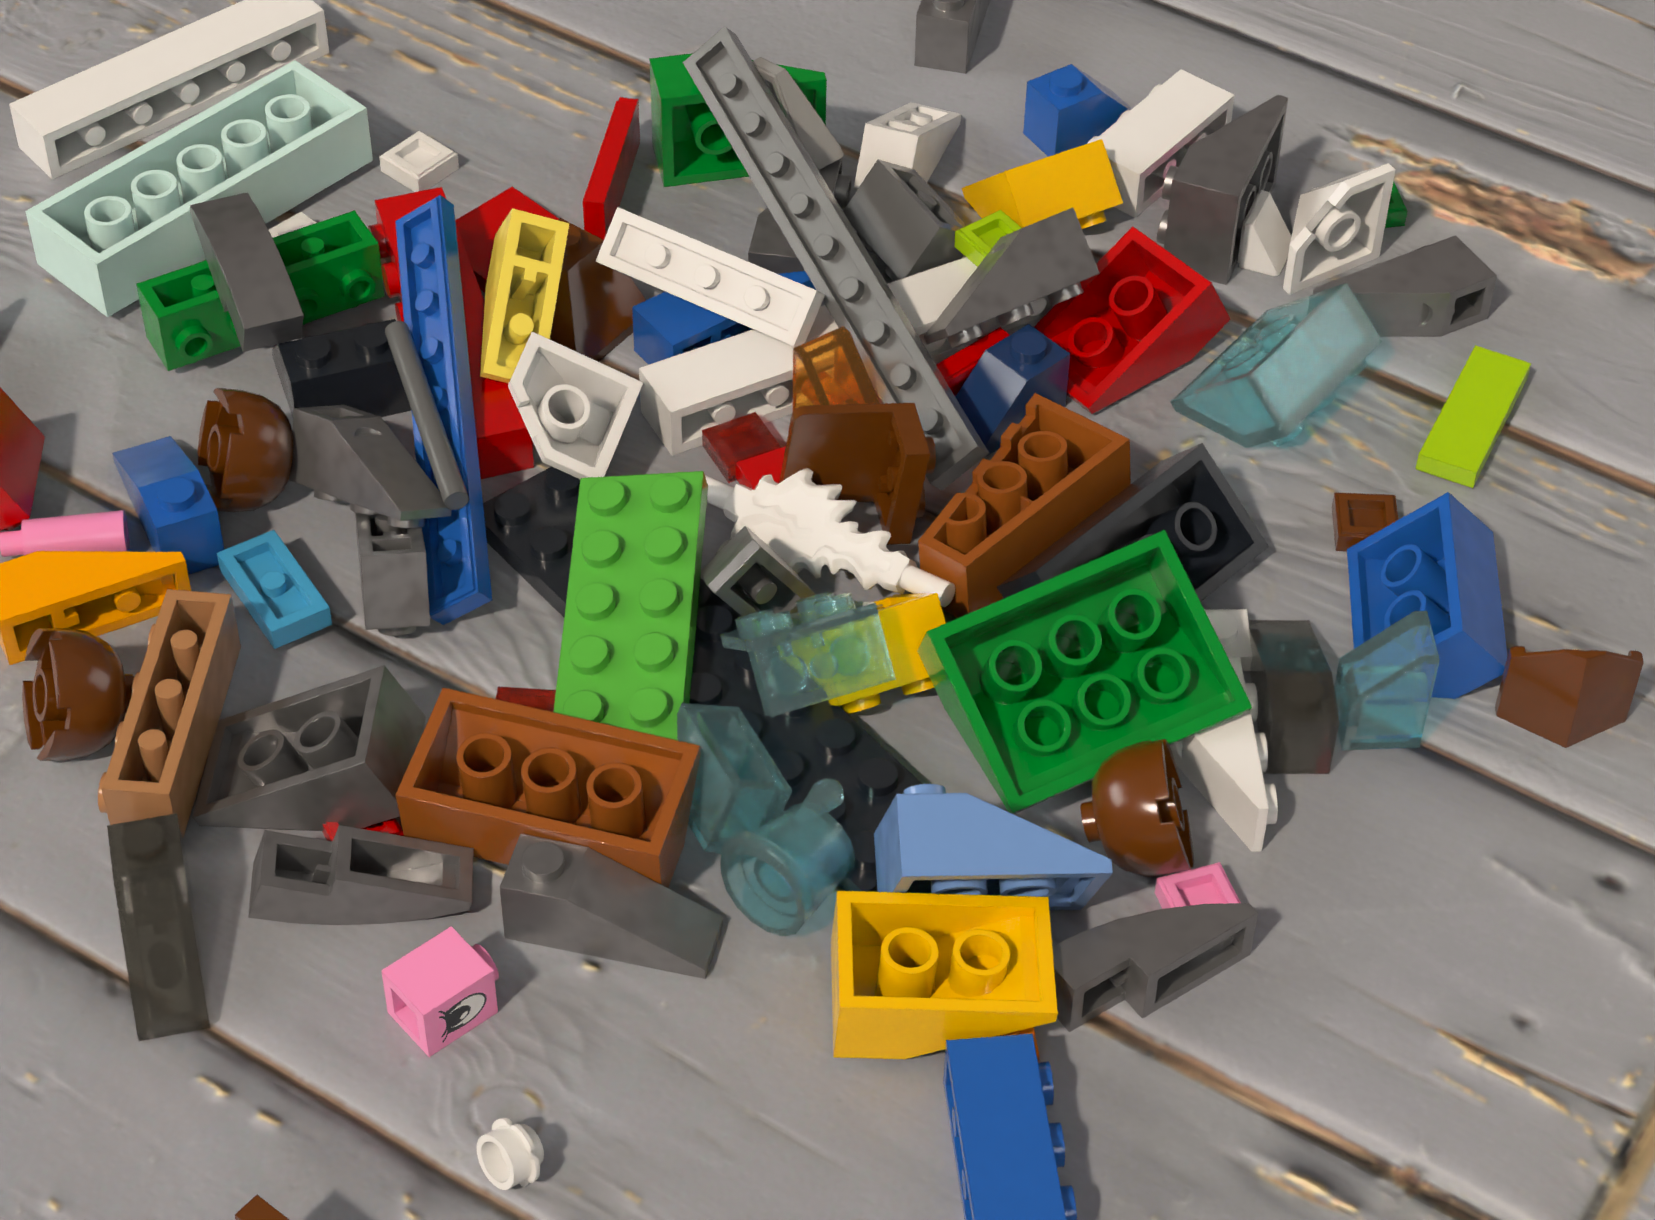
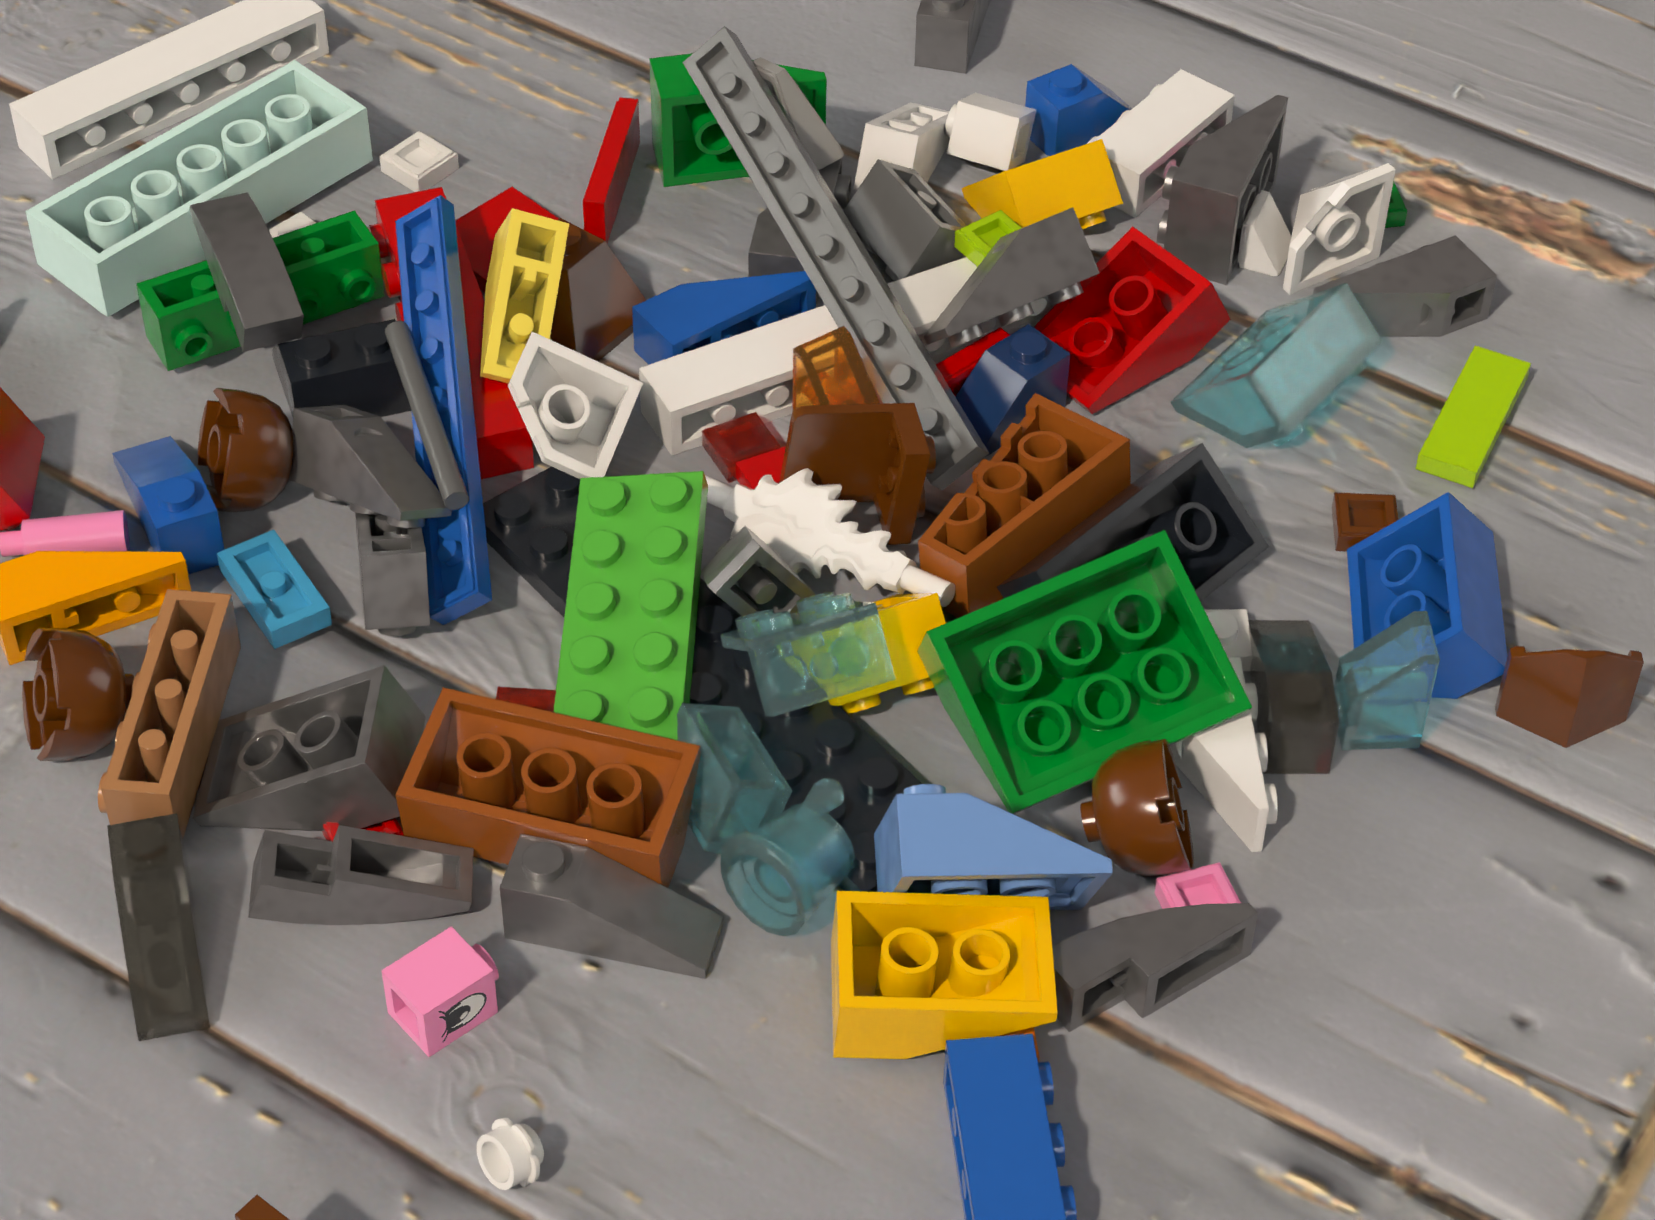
white plate [596,207,825,349] -> none
none -> white brick [945,92,1036,171]

